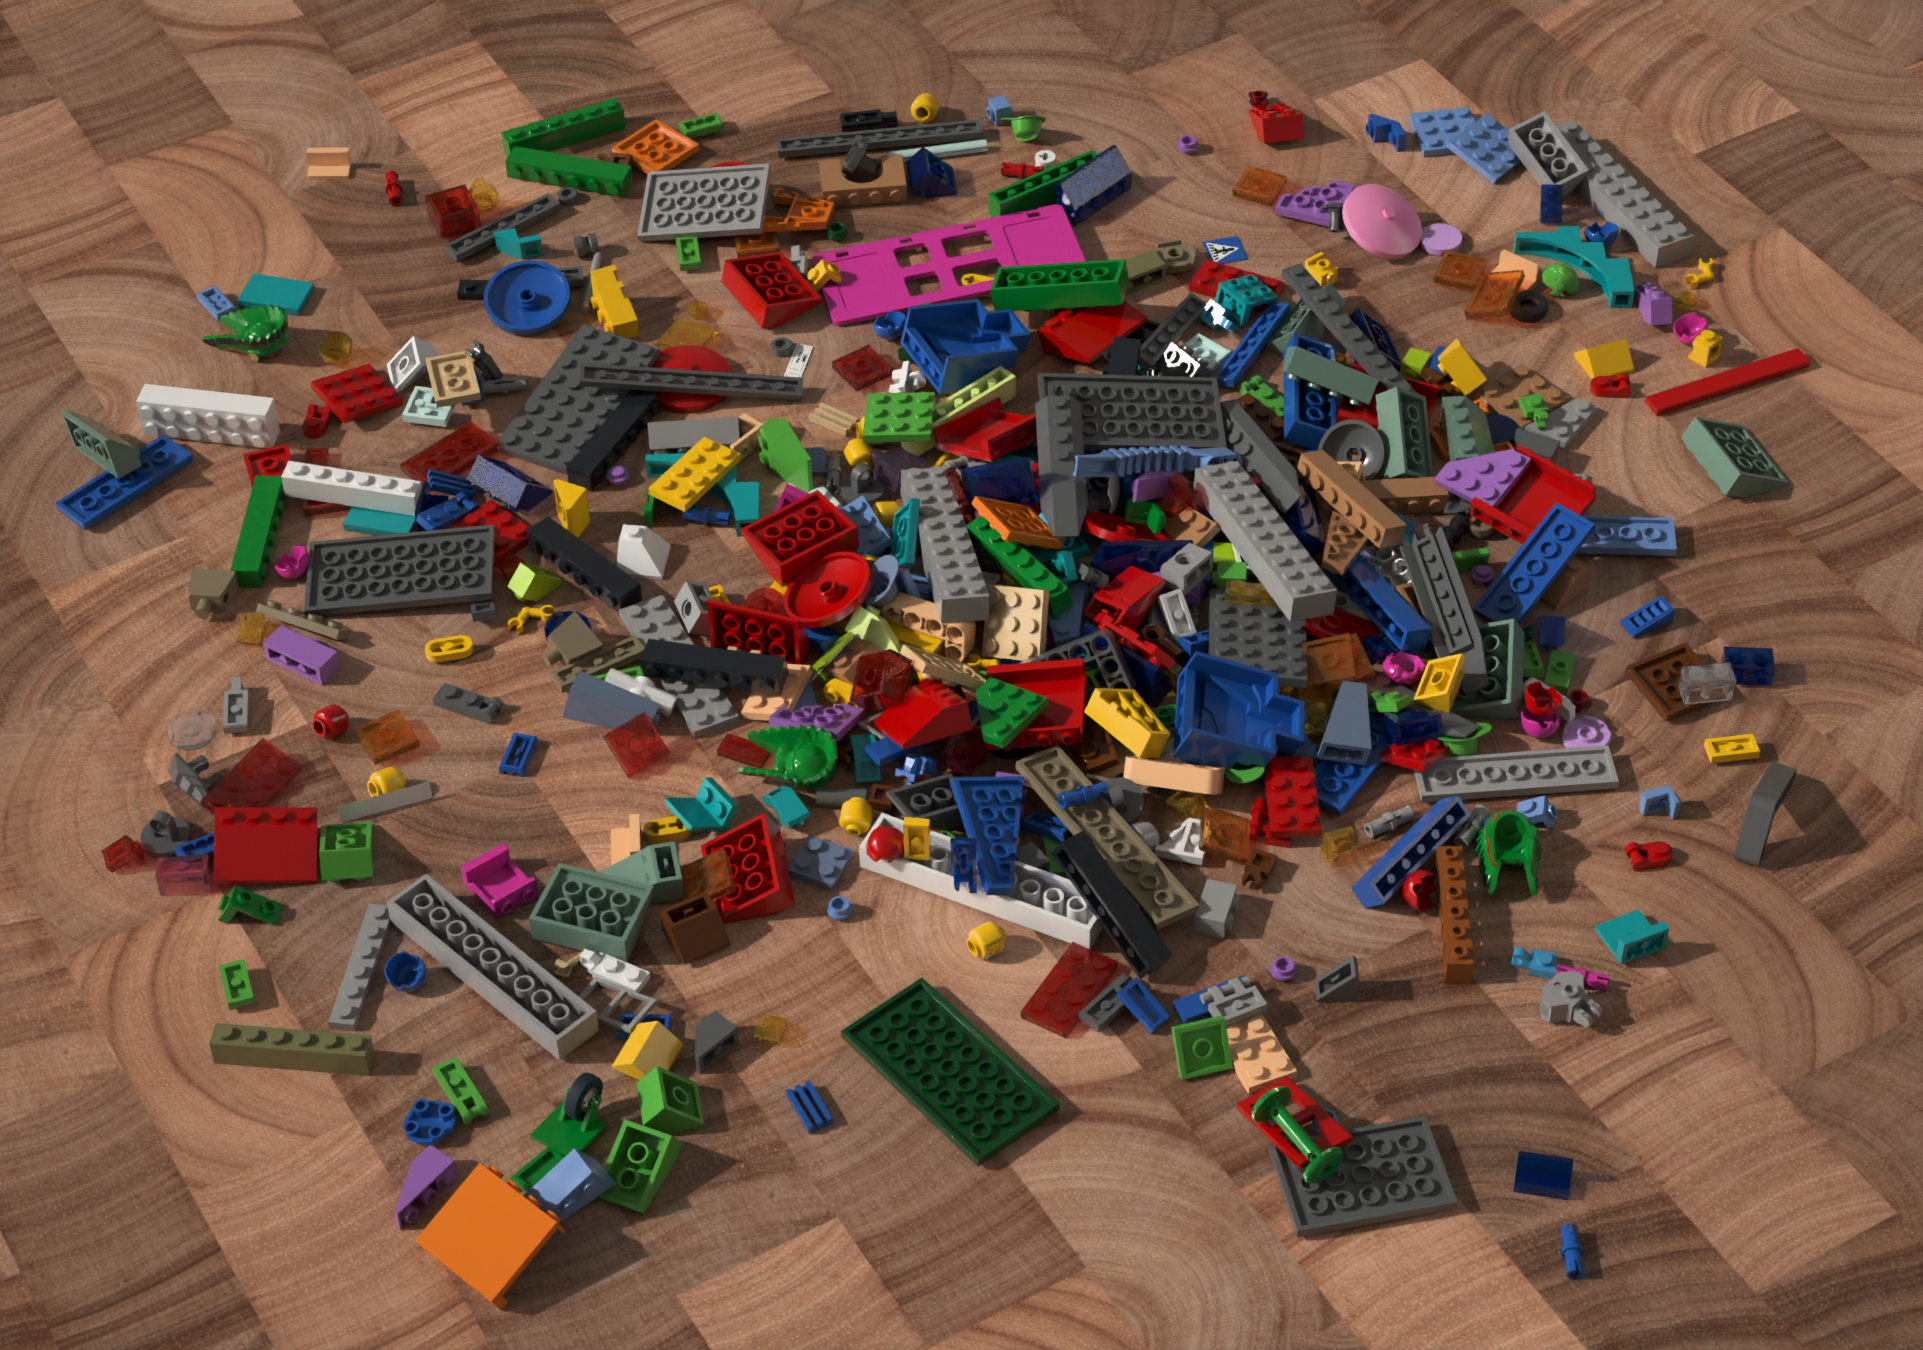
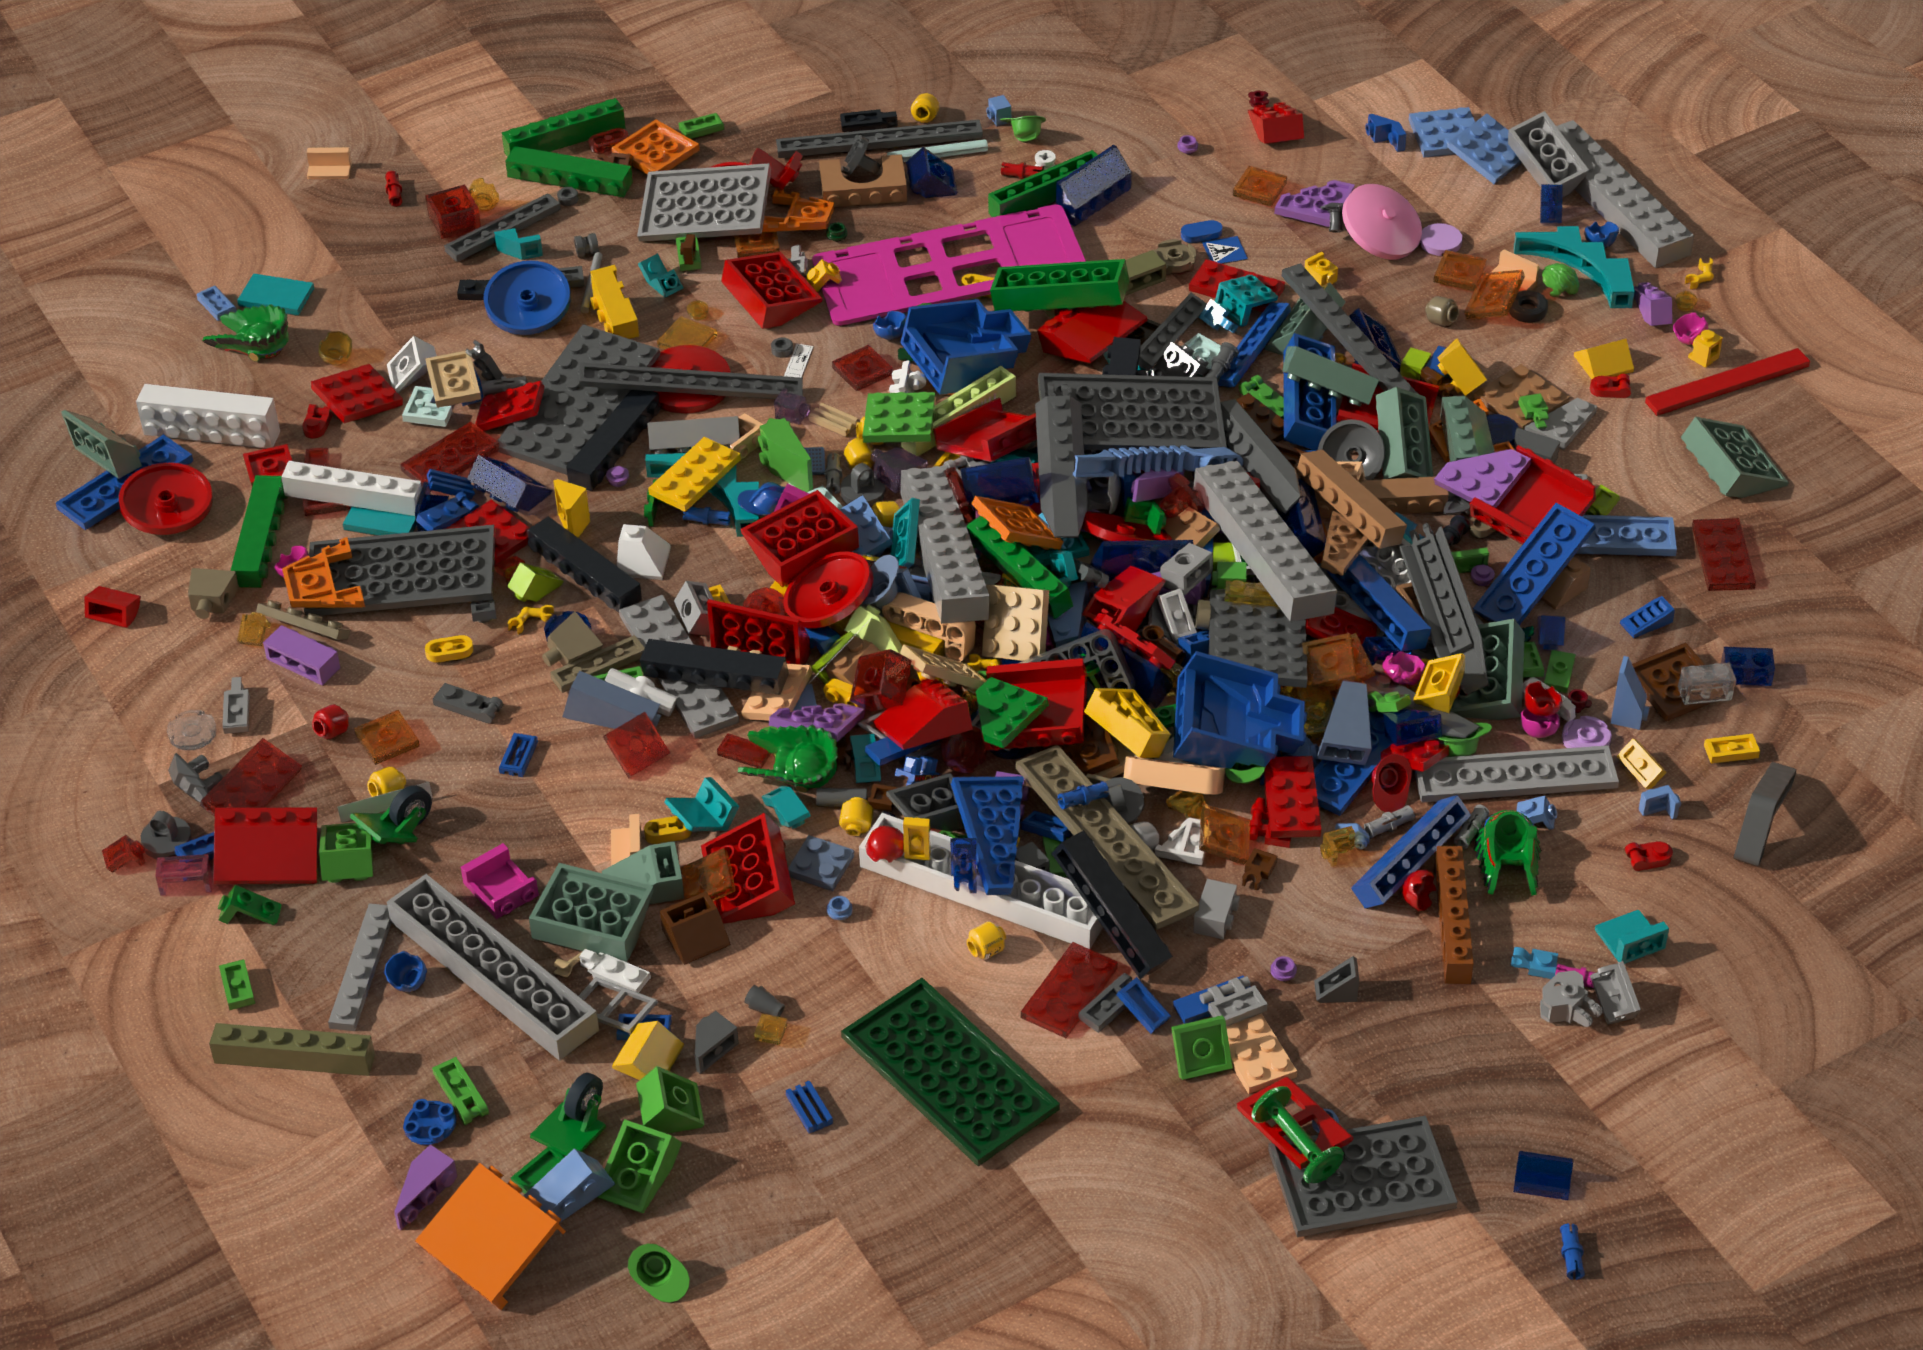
none -> red brick [84,586,141,628]
none -> red dish [119,463,213,535]
none -> orange wing [282,537,365,608]
none -> plate [350,785,432,844]
none -> red plate [475,380,545,432]
none -> clear red plate [589,128,629,154]
none -> bright green piece [628,1244,690,1303]
none -> teal slope [638,253,684,298]
none -> reddish brown plate [680,234,697,265]
none -> blue piece [738,482,785,515]
none -> dark grey cone [744,985,785,1018]
none -> red bracket [749,148,803,190]
none -> brick [774,388,811,425]
none -> clear yellow plate [960,691,978,714]
none -> blue tile [1181,220,1222,243]
none -> dark tan beam [1195,599,1211,630]
none -> dark grey pin [1205,342,1239,383]
none -> medium blue arm [1335,823,1370,849]
none -> red piece [1372,754,1412,813]
none -> dark tan head [1425,296,1459,326]
none -> lime bracket [1586,484,1620,516]
none -> light grey hinge [1590,961,1641,1025]
none -> medium blue slope [1611,656,1650,730]
none -> yellow plate [1617,738,1667,790]
none -> clear red plate [1692,518,1756,591]

